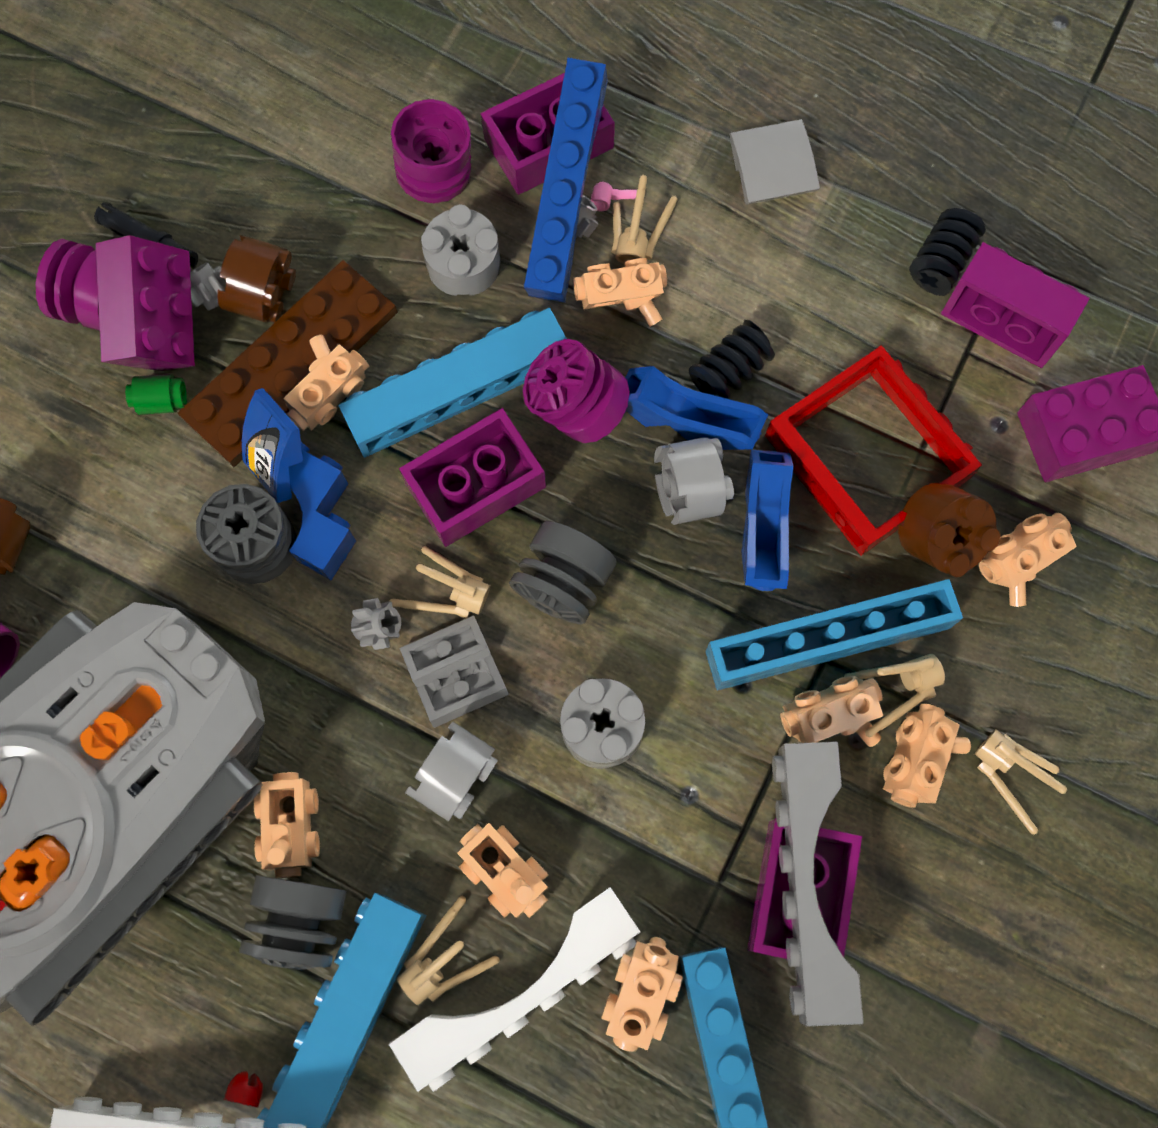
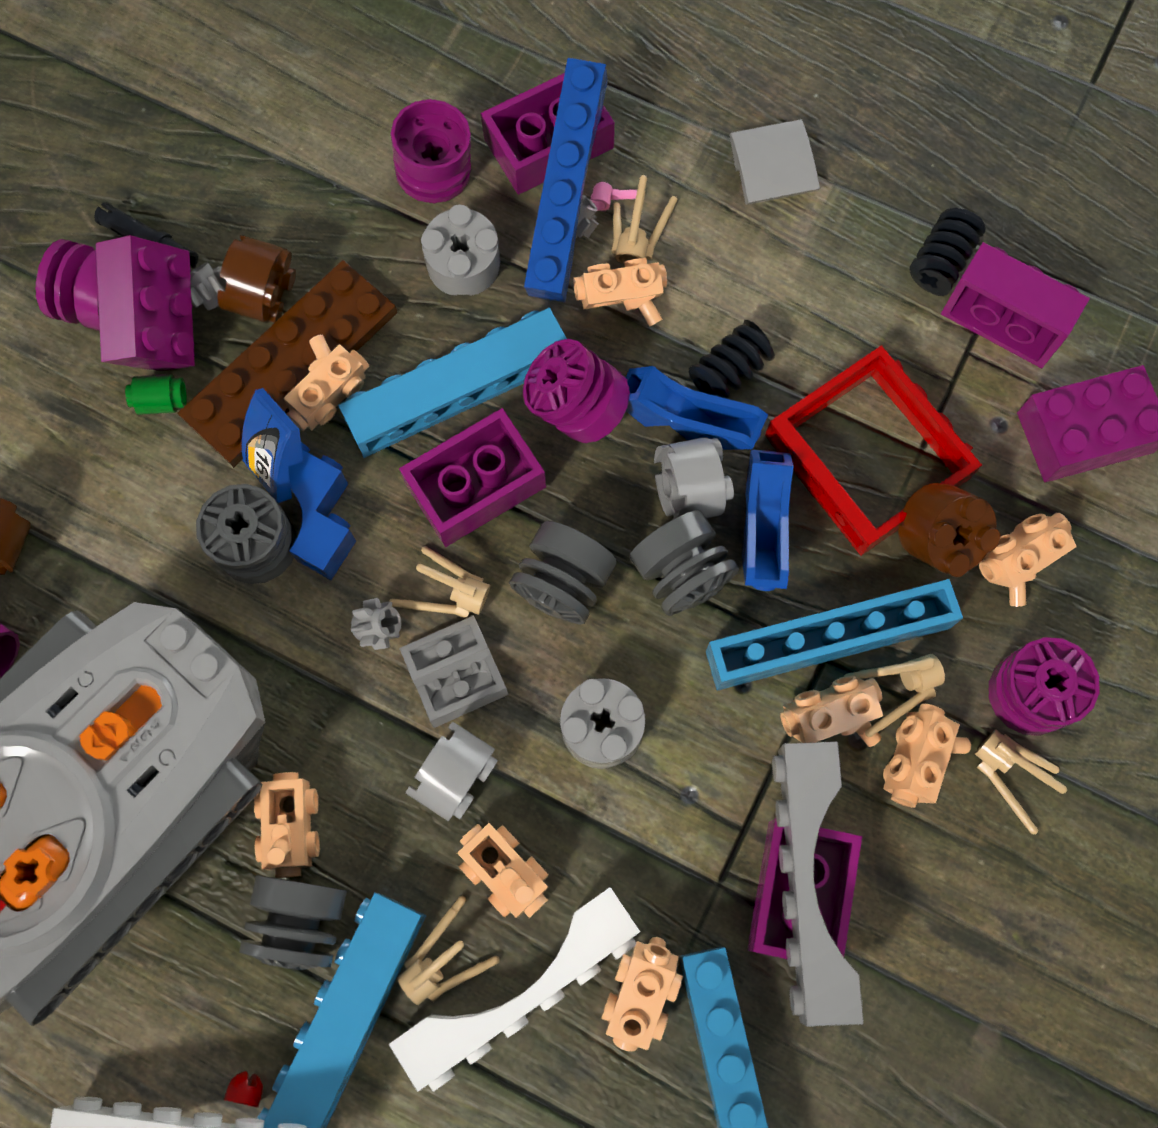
none -> dark grey wheel [630,510,739,616]
none -> magenta wheel [989,637,1100,736]

